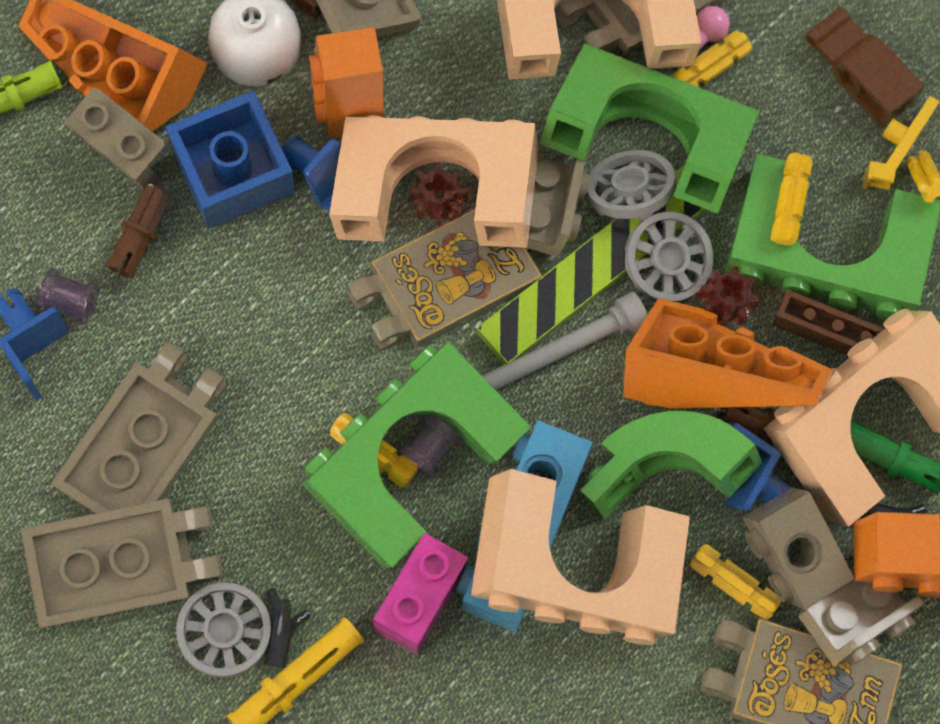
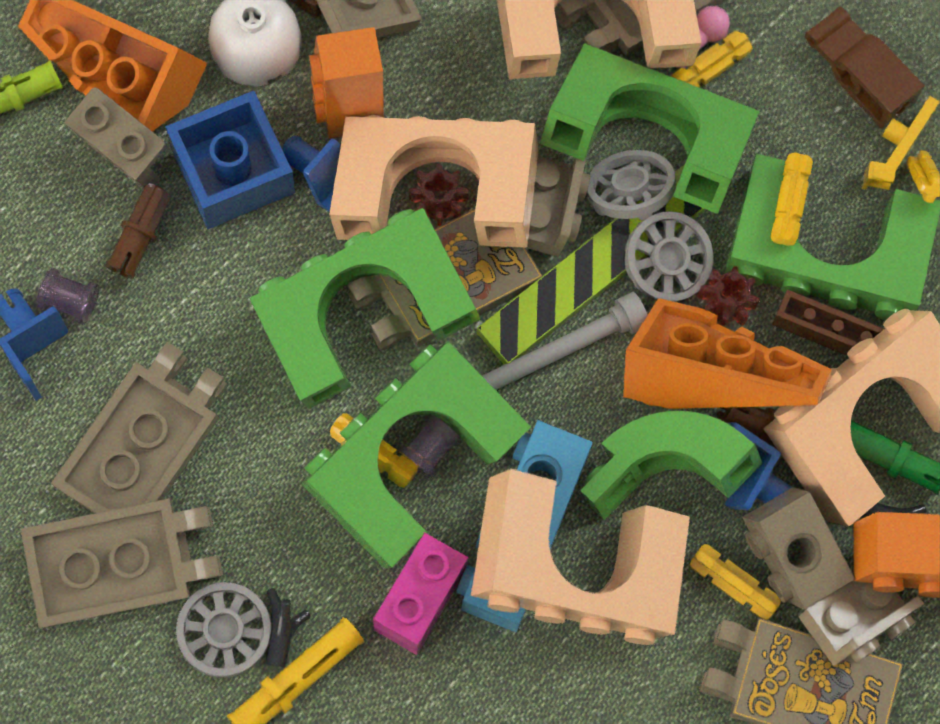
none -> bright green arch [249,208,481,409]

